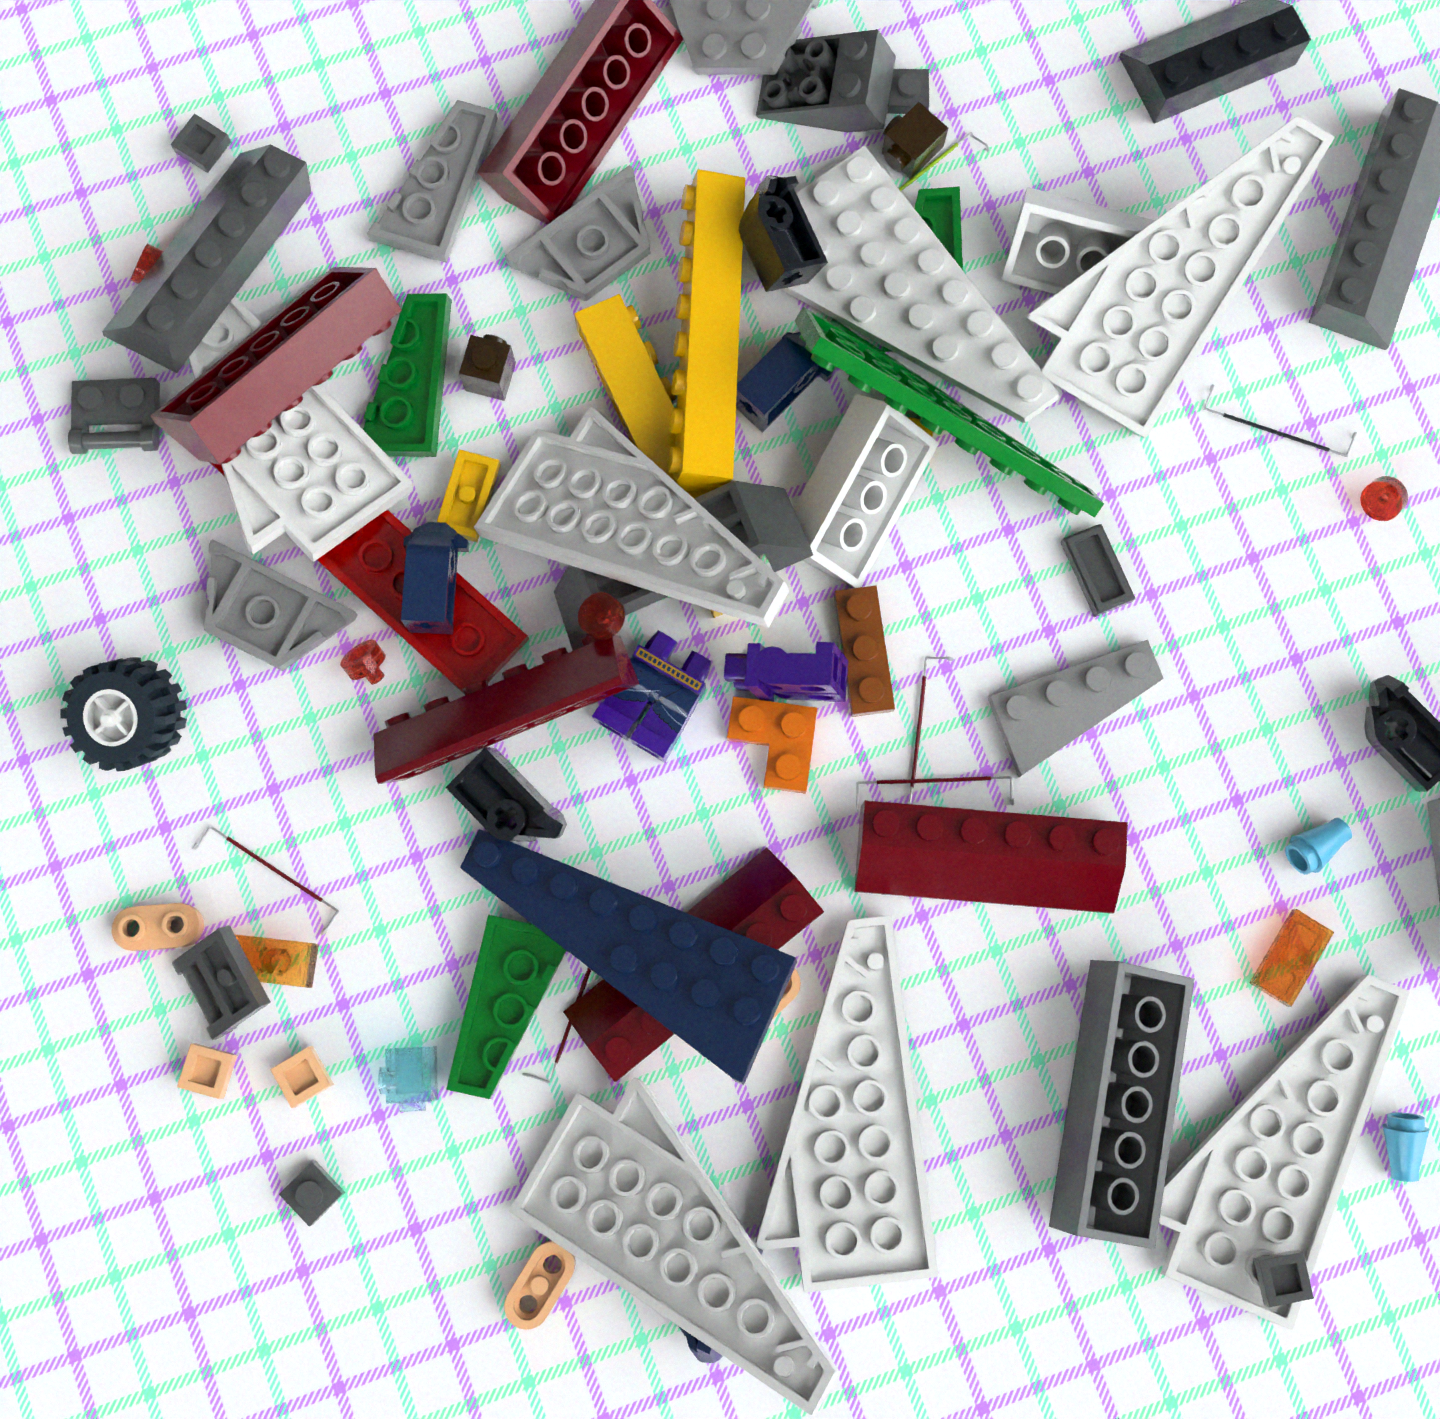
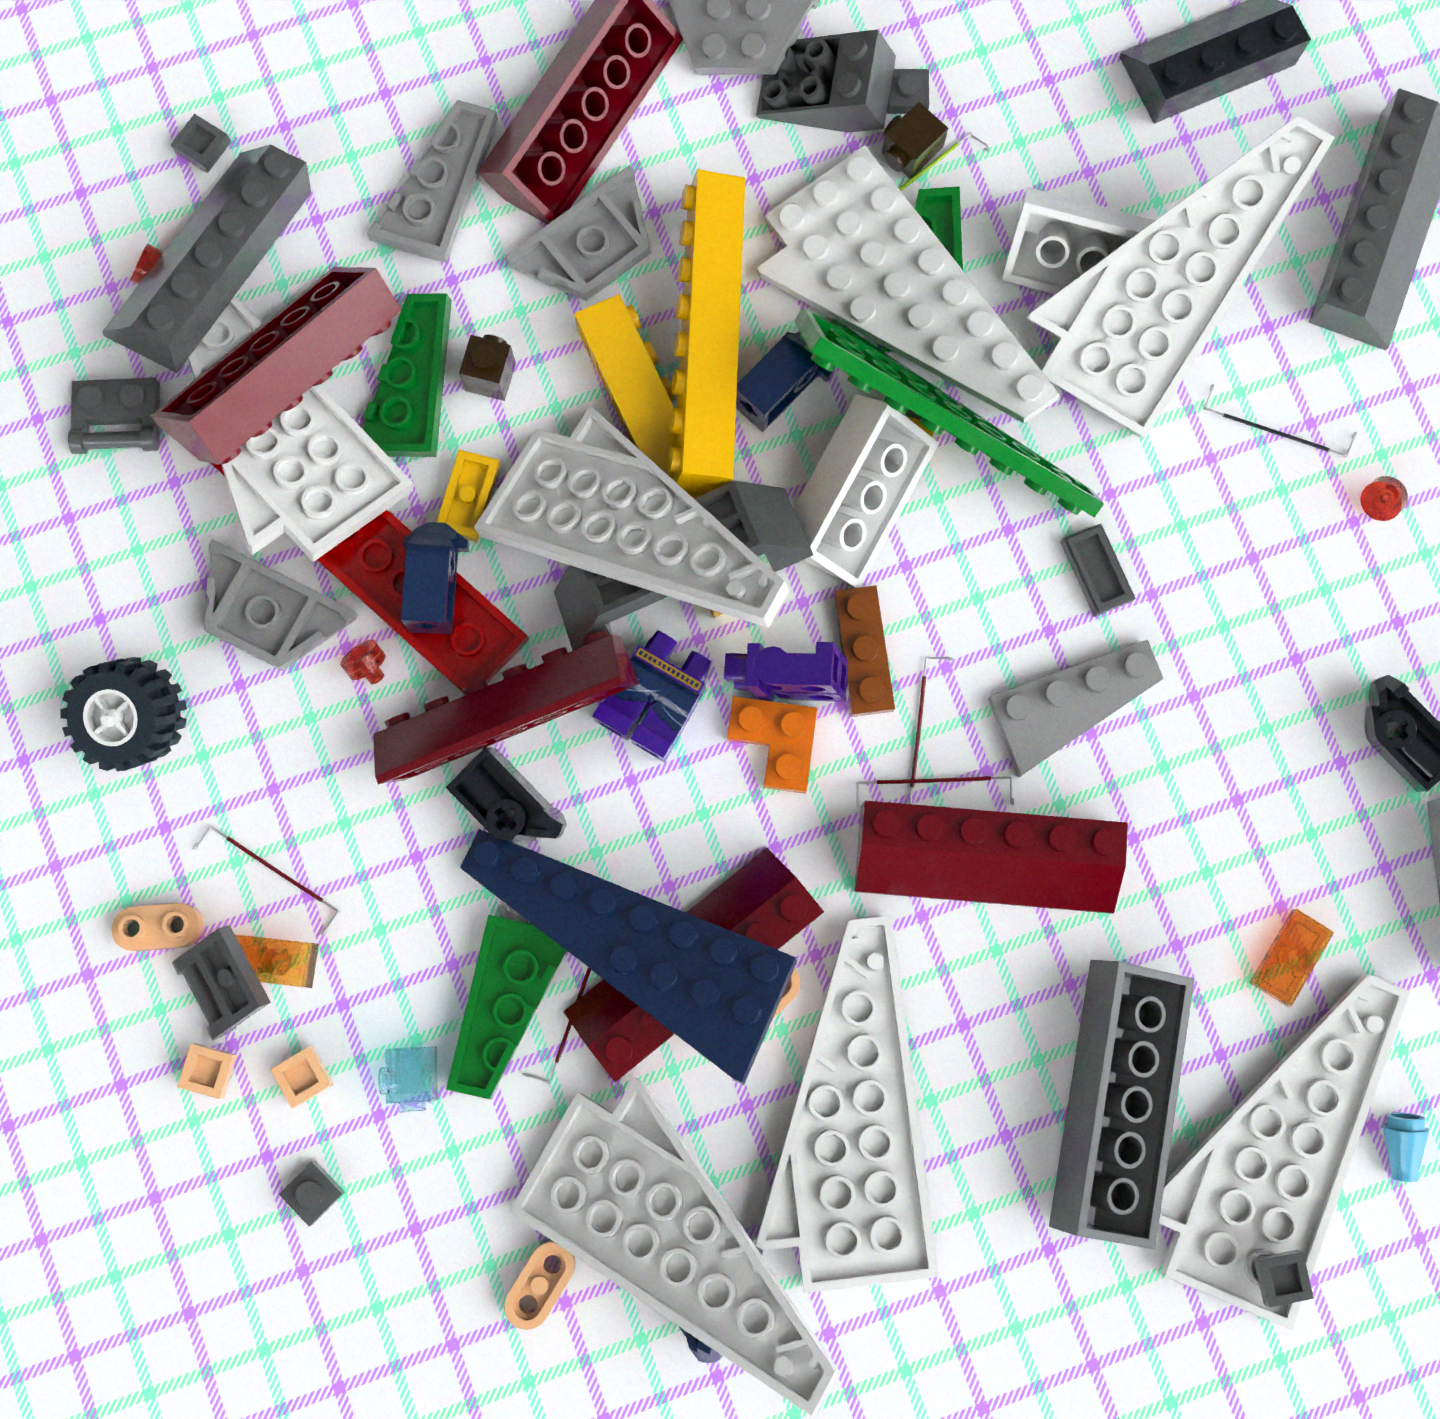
clear red tile [578,592,625,640] -> none
black piece [739,175,828,292] -> none
medium azure cone [1285,818,1352,875] -> none

